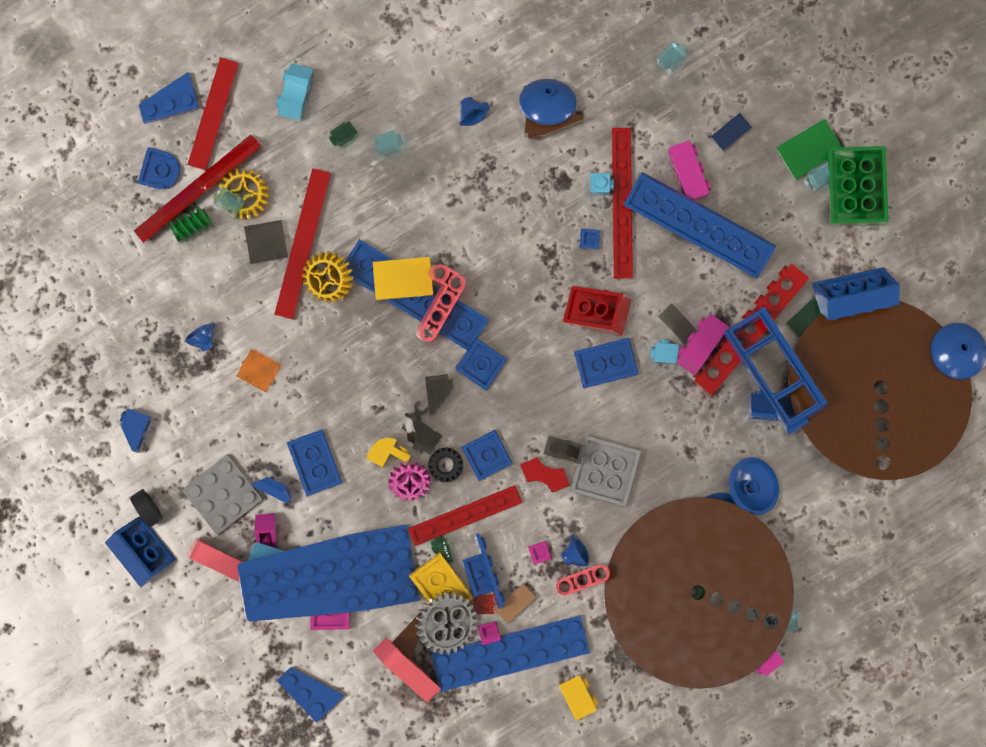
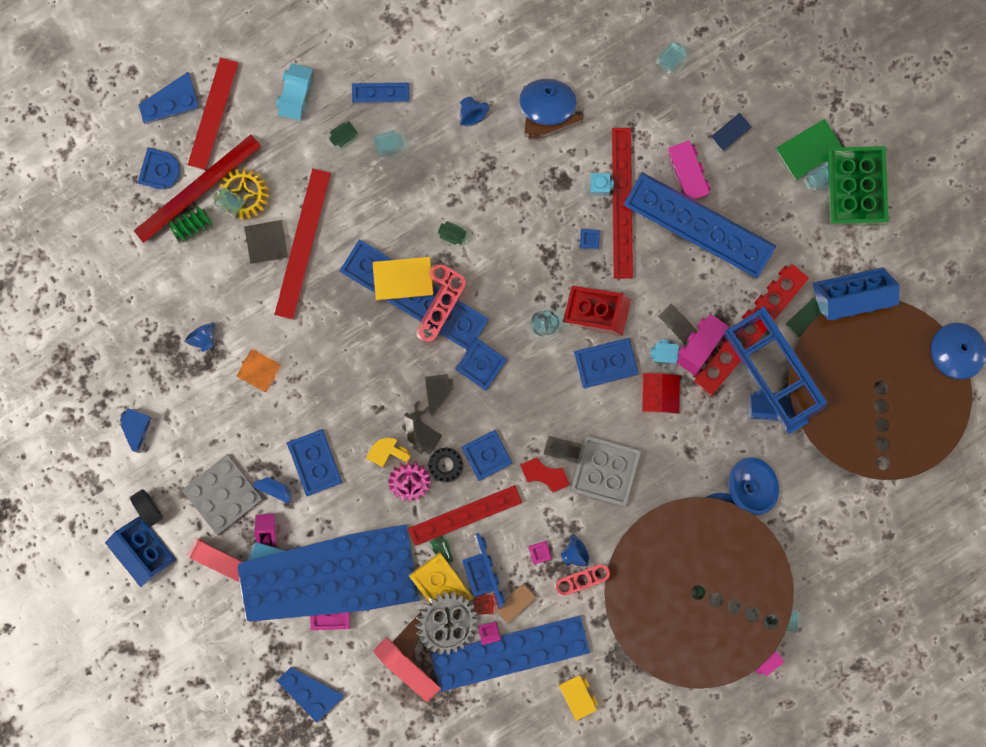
yellow gear [302,251,354,303] -> none
none -> blue tile [352,82,409,103]
none -> clear green brick [438,221,467,245]
none -> clear light blue head [531,310,560,336]
none -> red slope [641,373,680,414]

